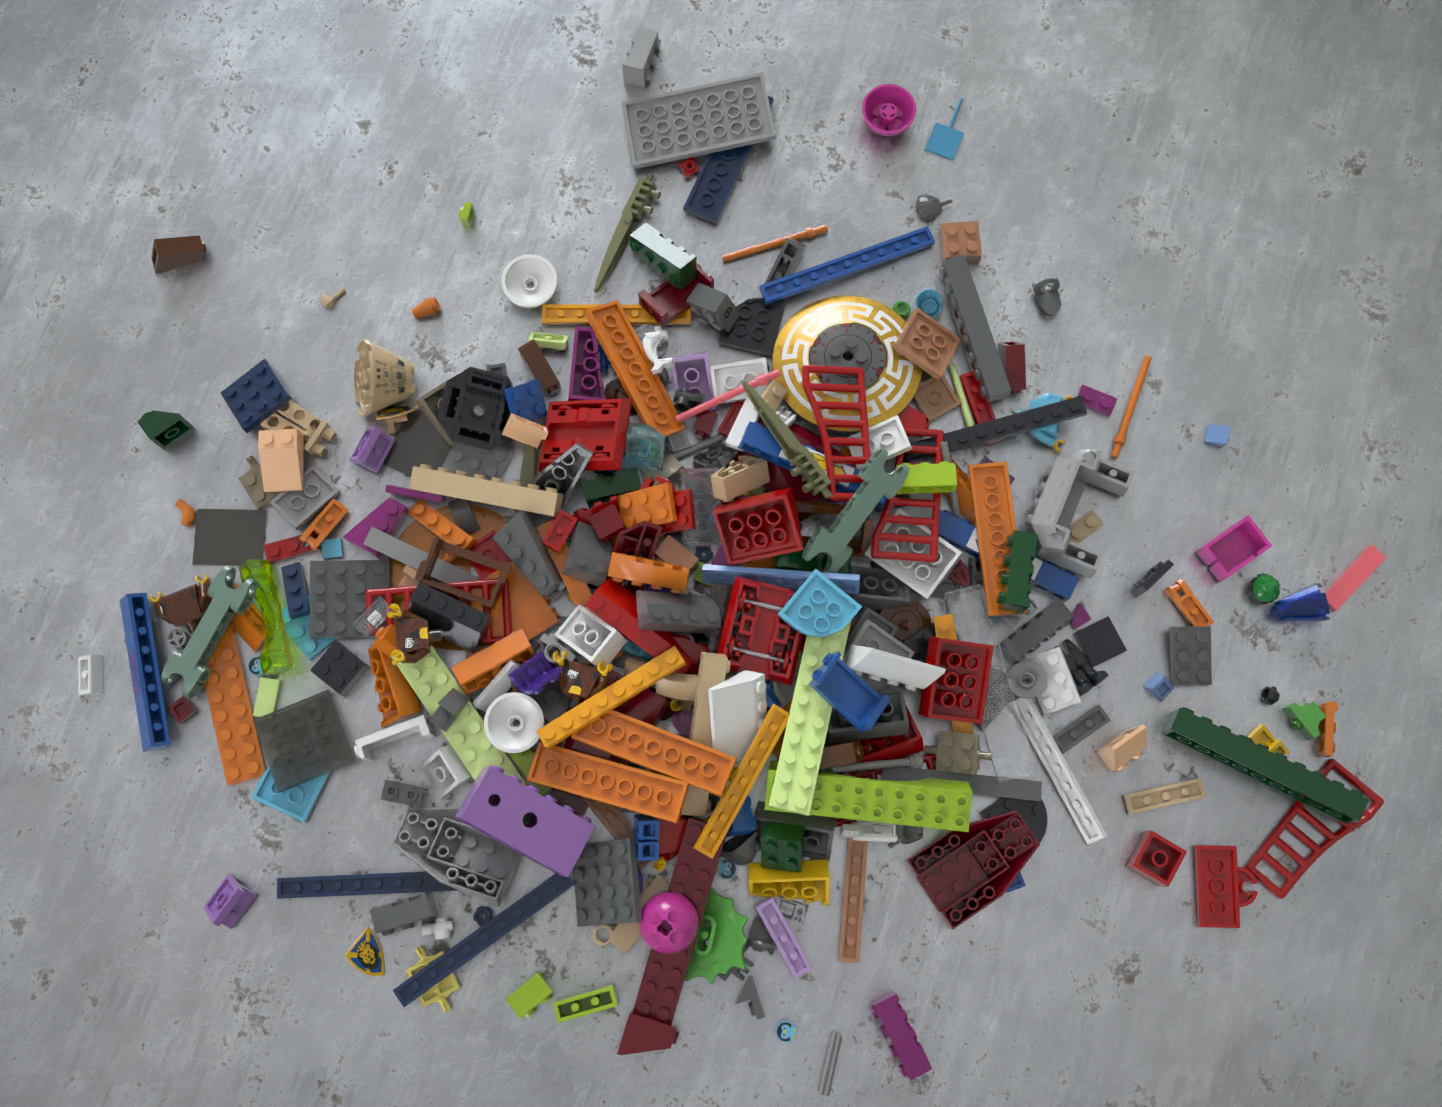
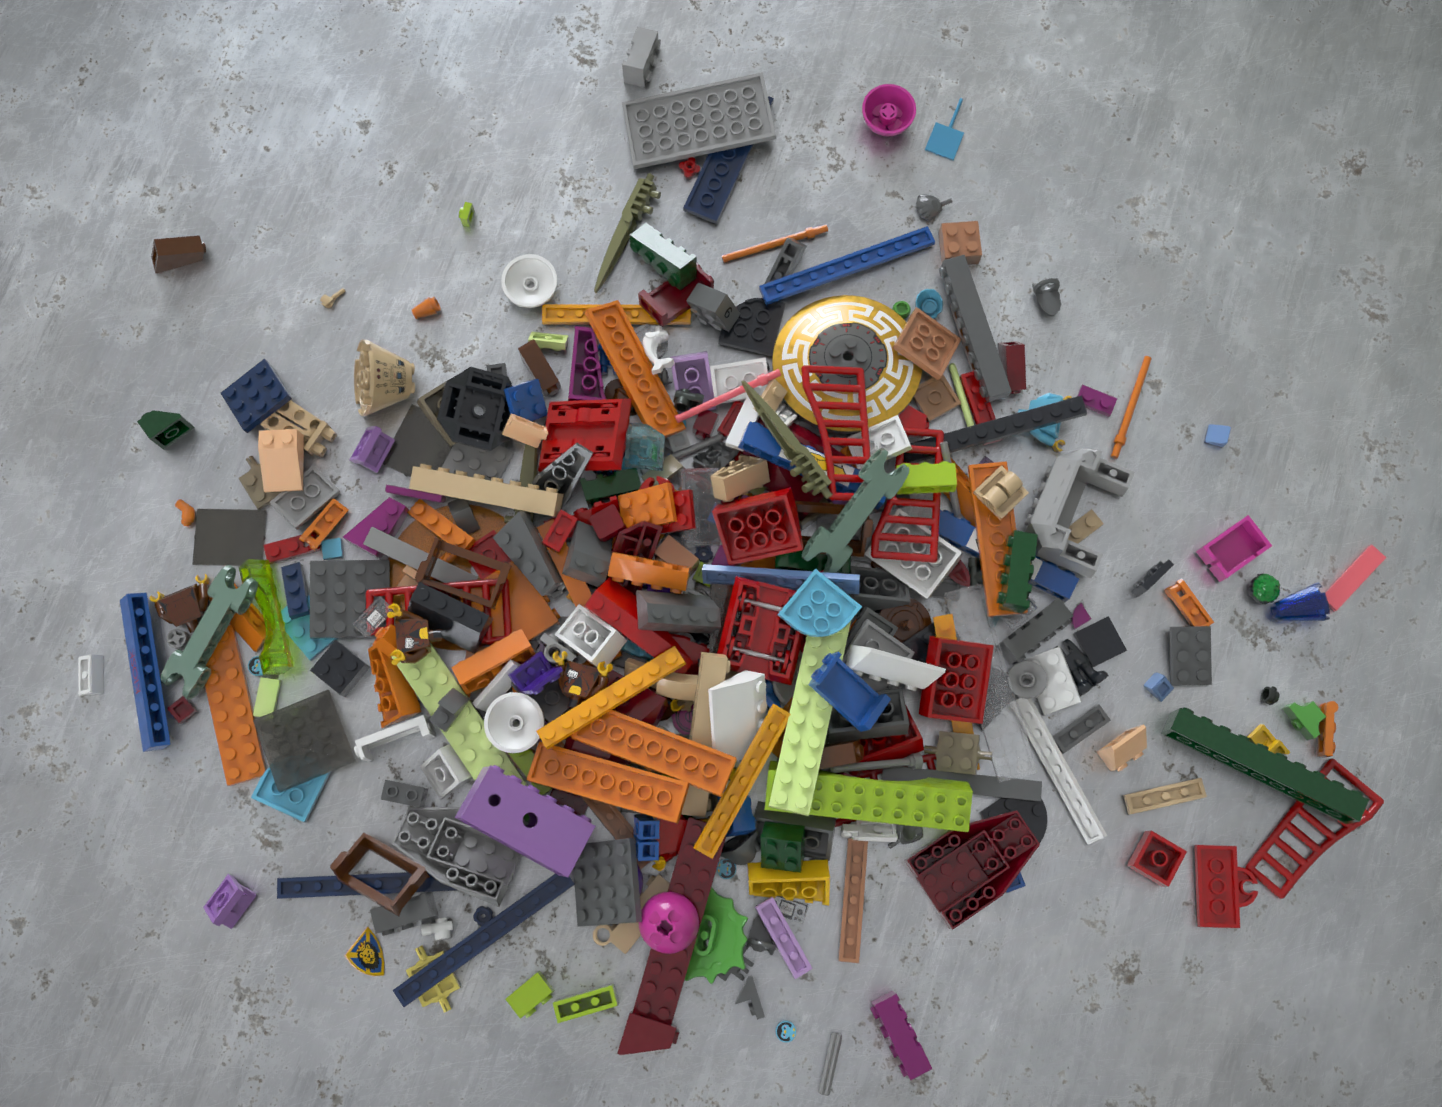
shield [375,405,419,434] -> none
none -> reddish brown piece [330,833,430,917]
none -> tan plate [973,465,1029,520]

